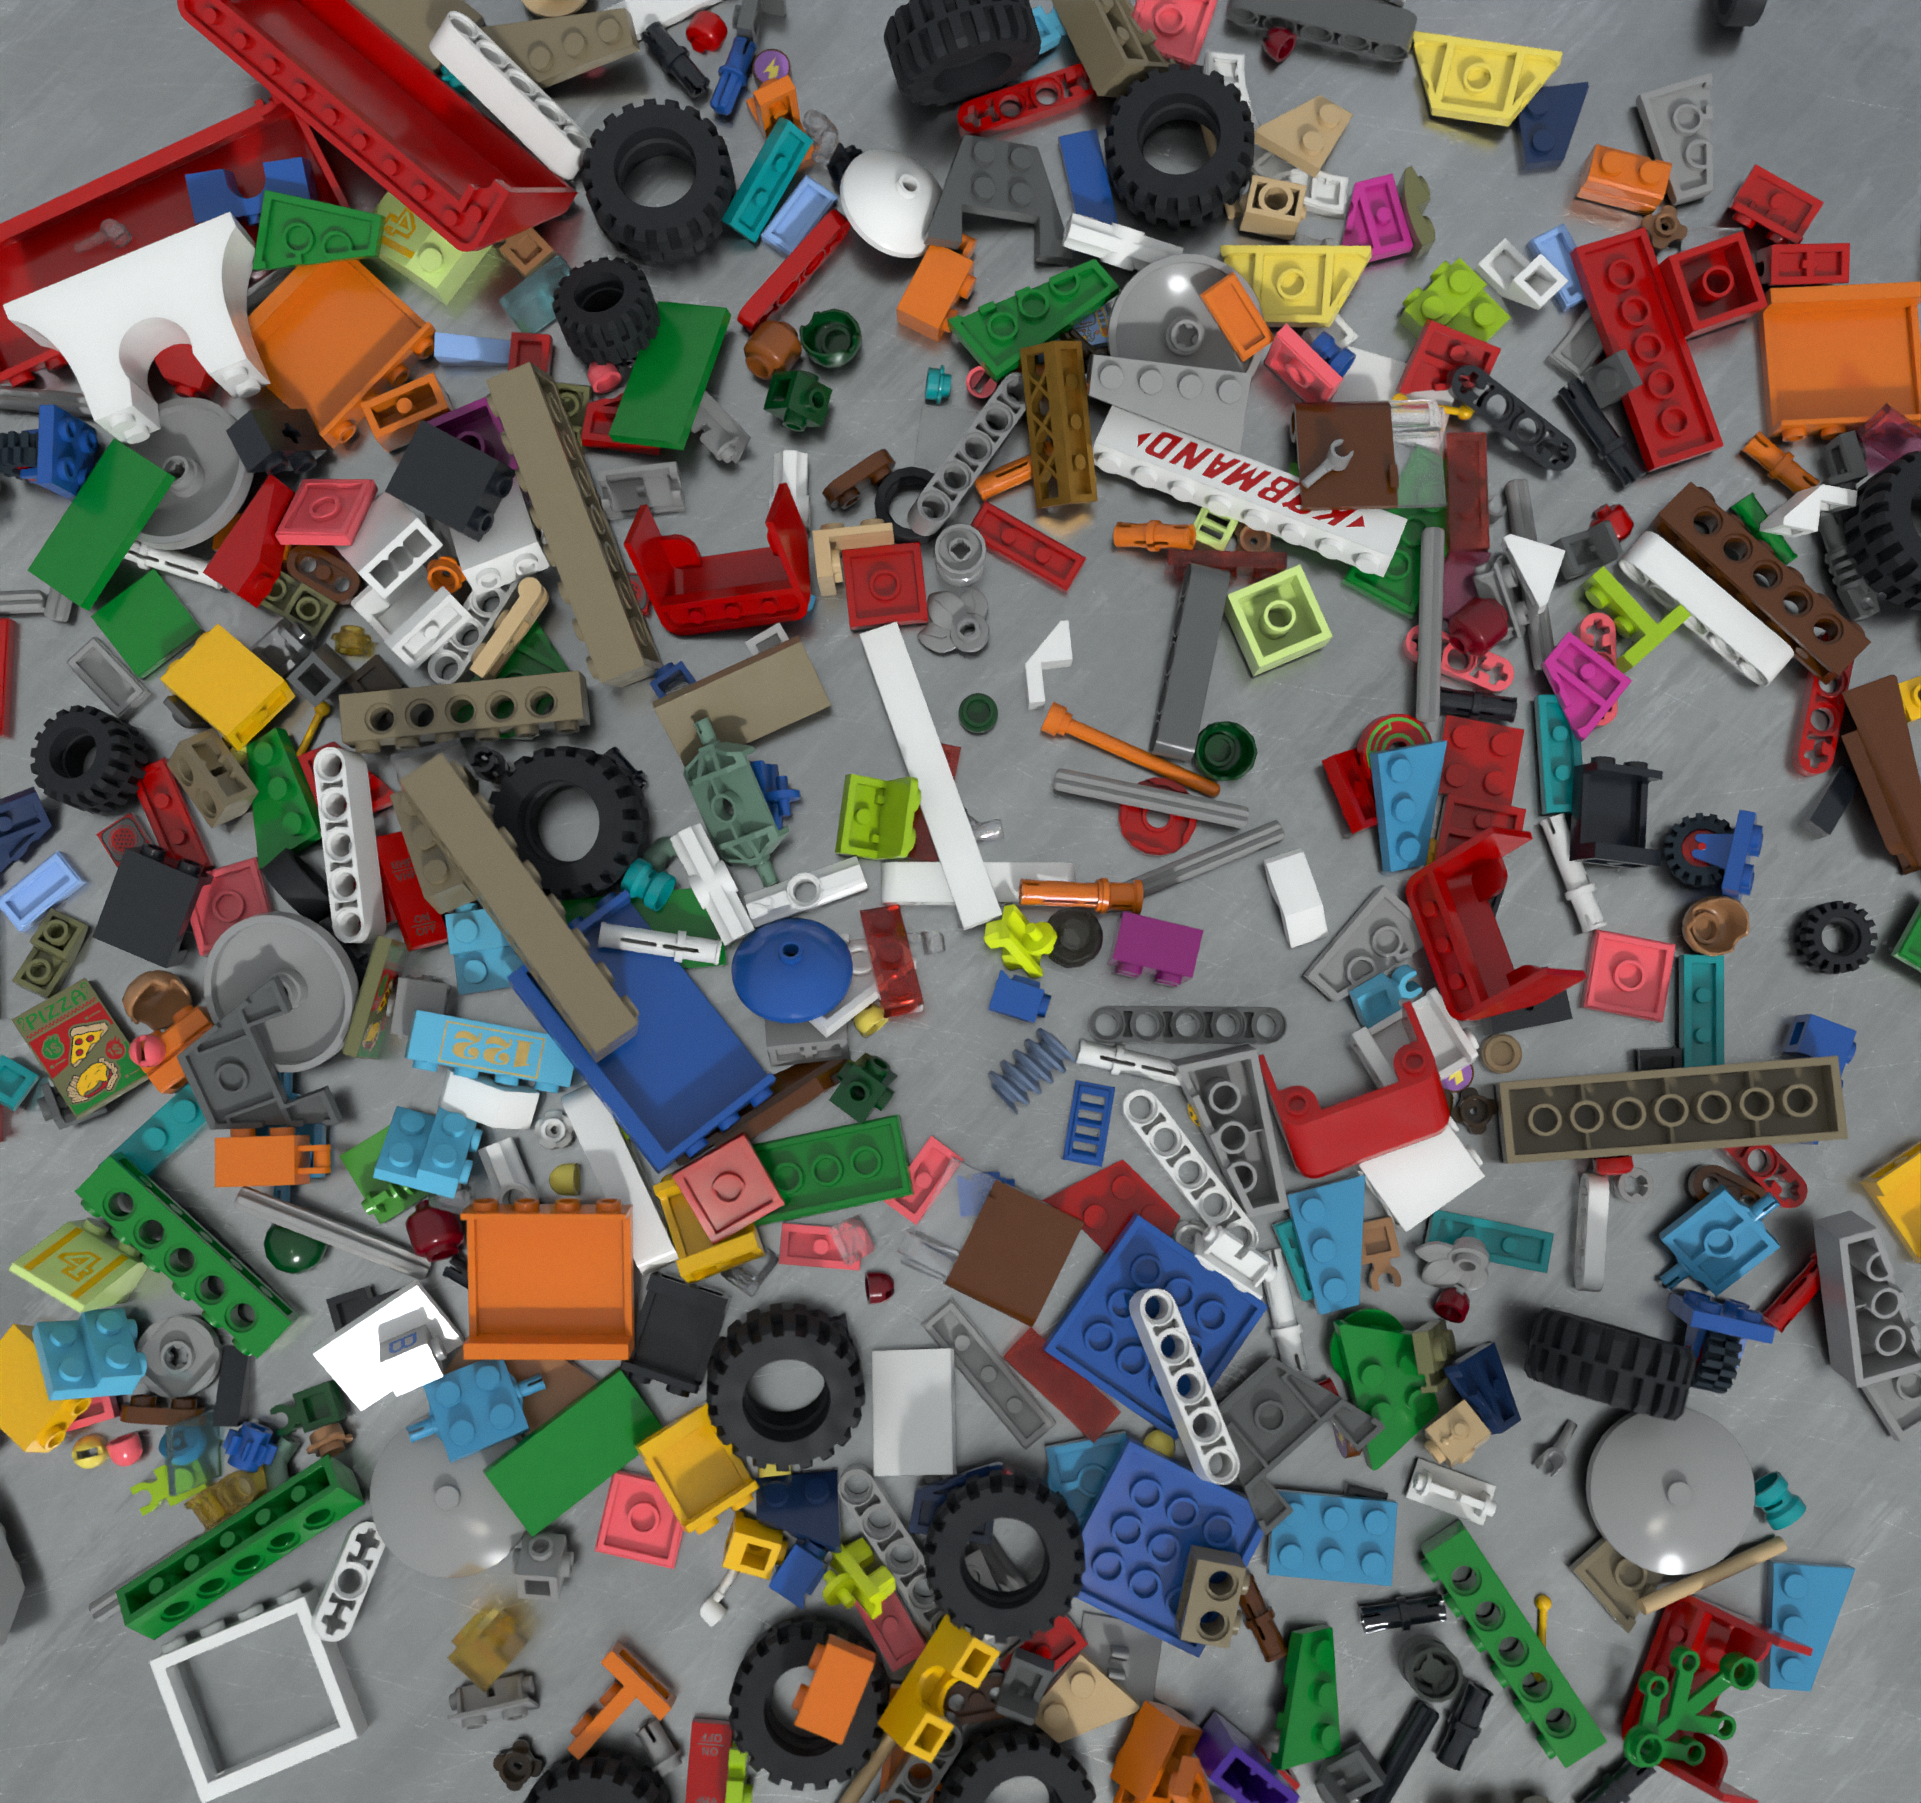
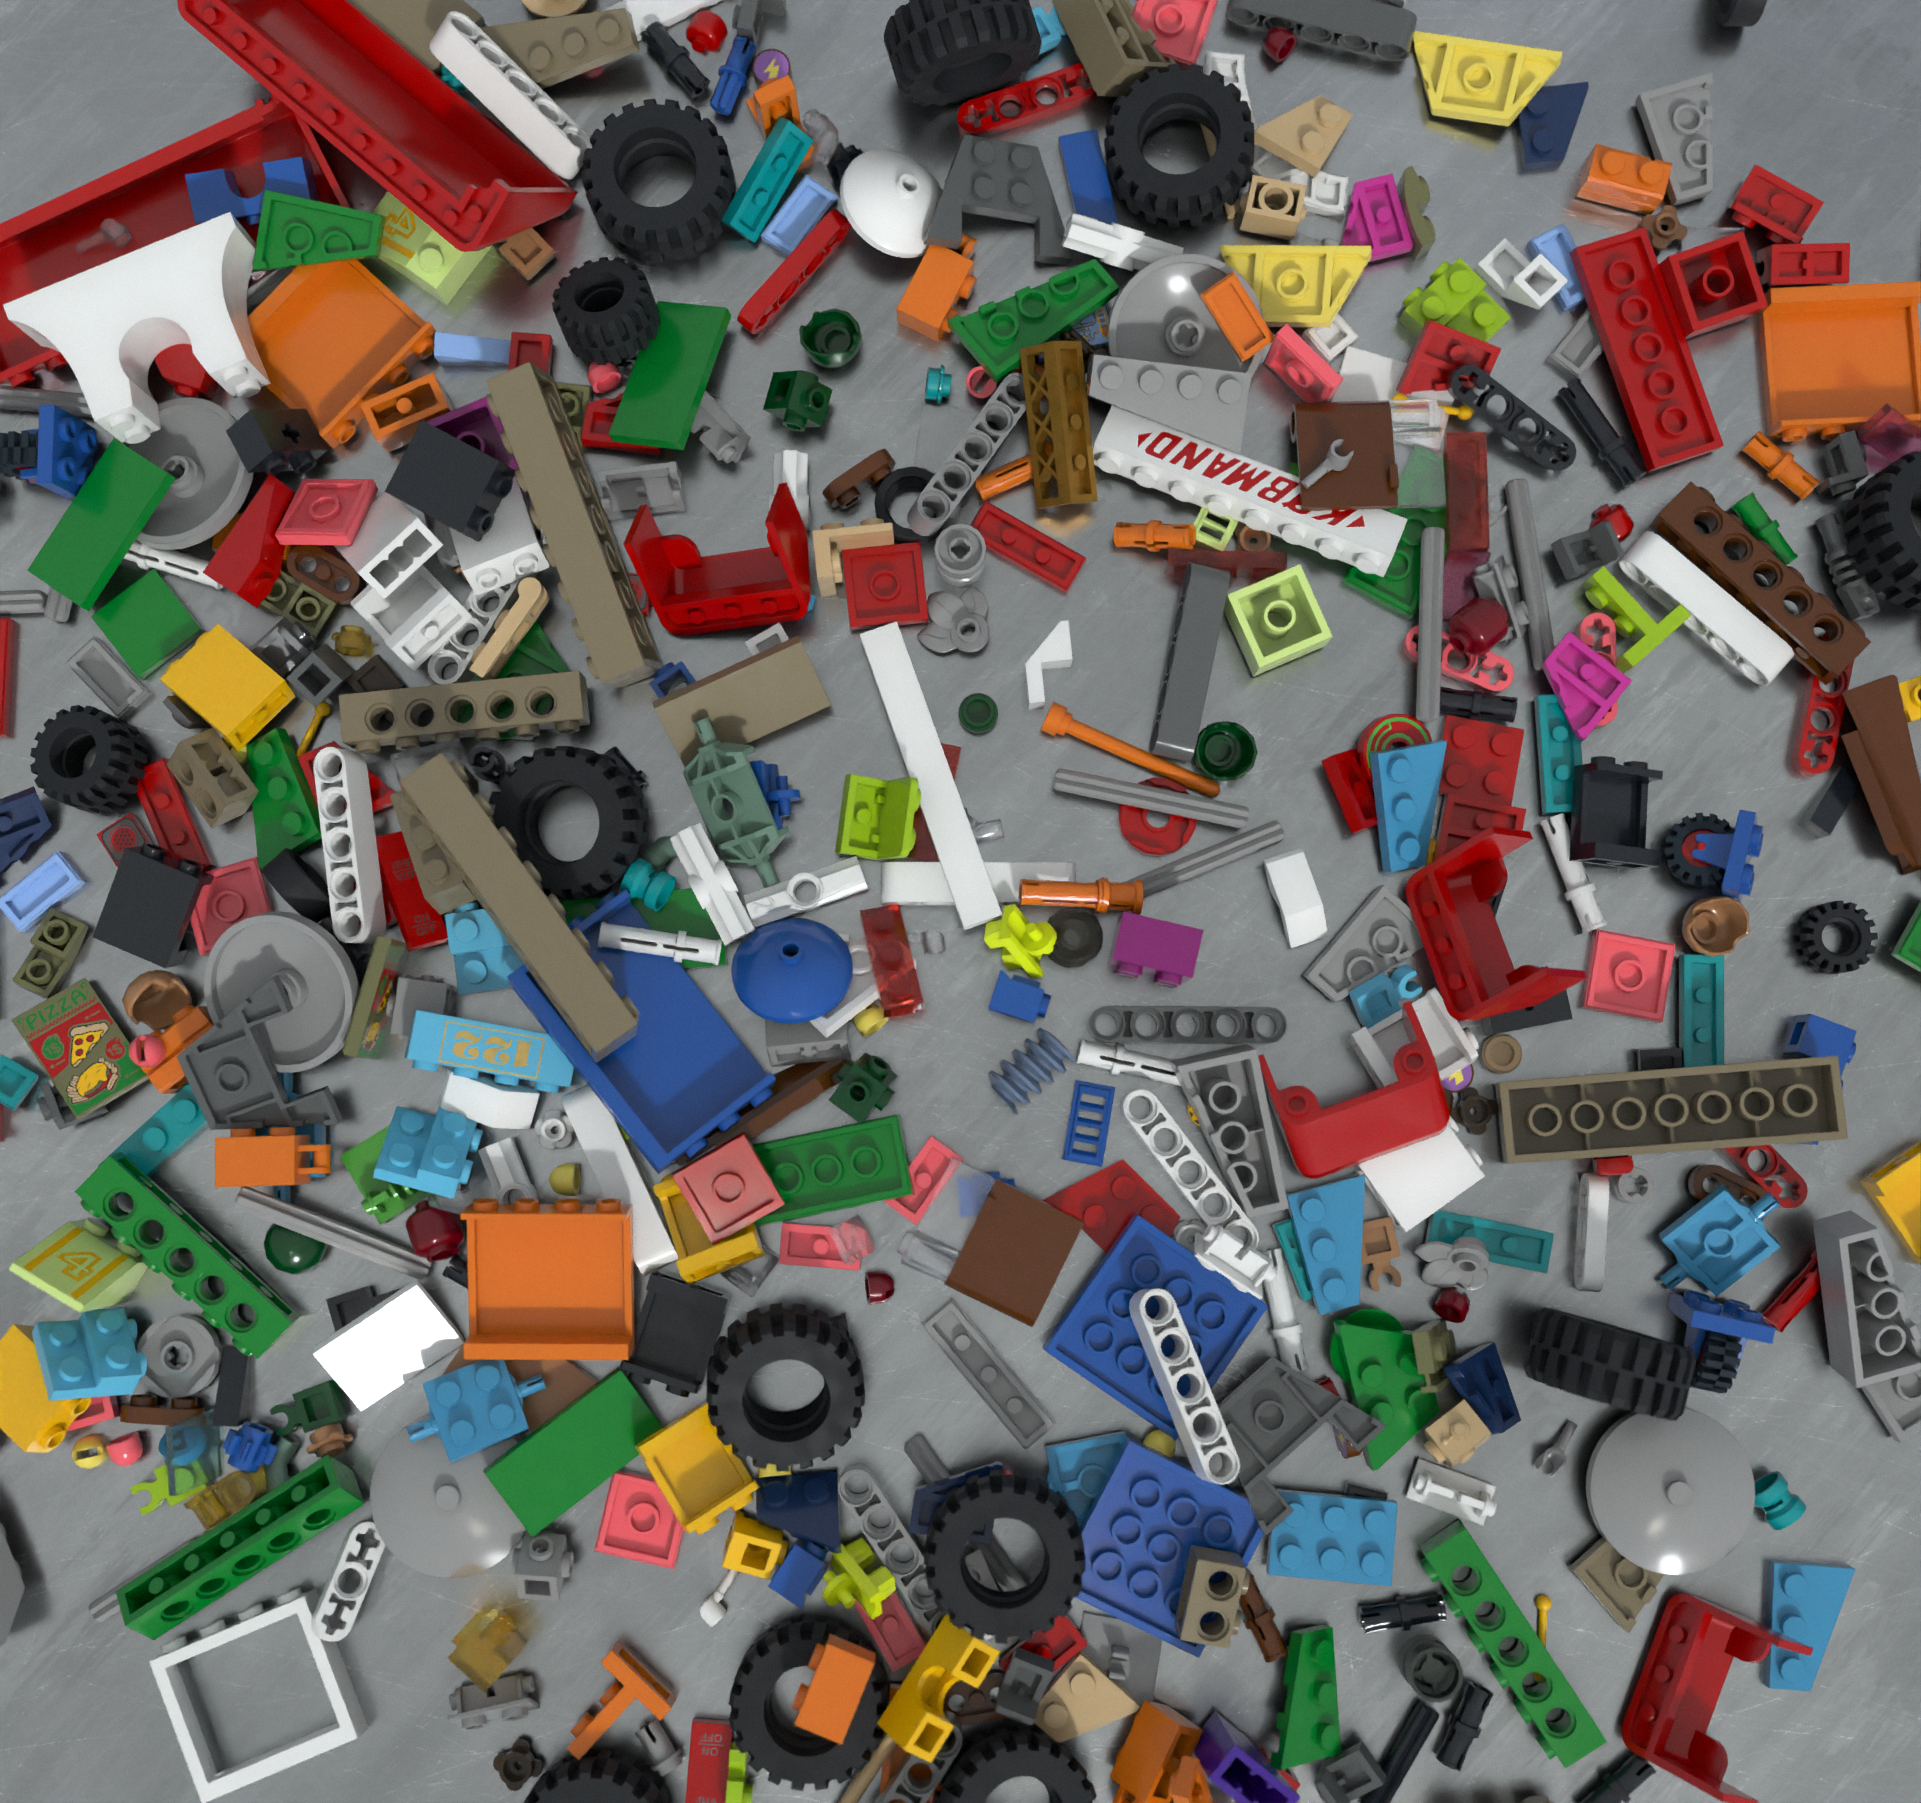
brick [379,1324,447,1397] -> none
orange plate [426,556,466,594] -> none
clear light blue slope [499,254,571,333] -> none
dark orange head [744,320,802,380] -> none
white tile [872,1348,956,1476] -> none
clear red plate [1003,1327,1121,1443] -> none
blue wheel [1310,331,1357,378] -> none
white slope [1501,534,1566,615] -> none
dark grey bracket [1582,349,1643,409] -> none
green plant [1623,1645,1759,1767] -> none
tan bar [1637,1536,1787,1615] -> none
white slope [1759,484,1857,538] -> none

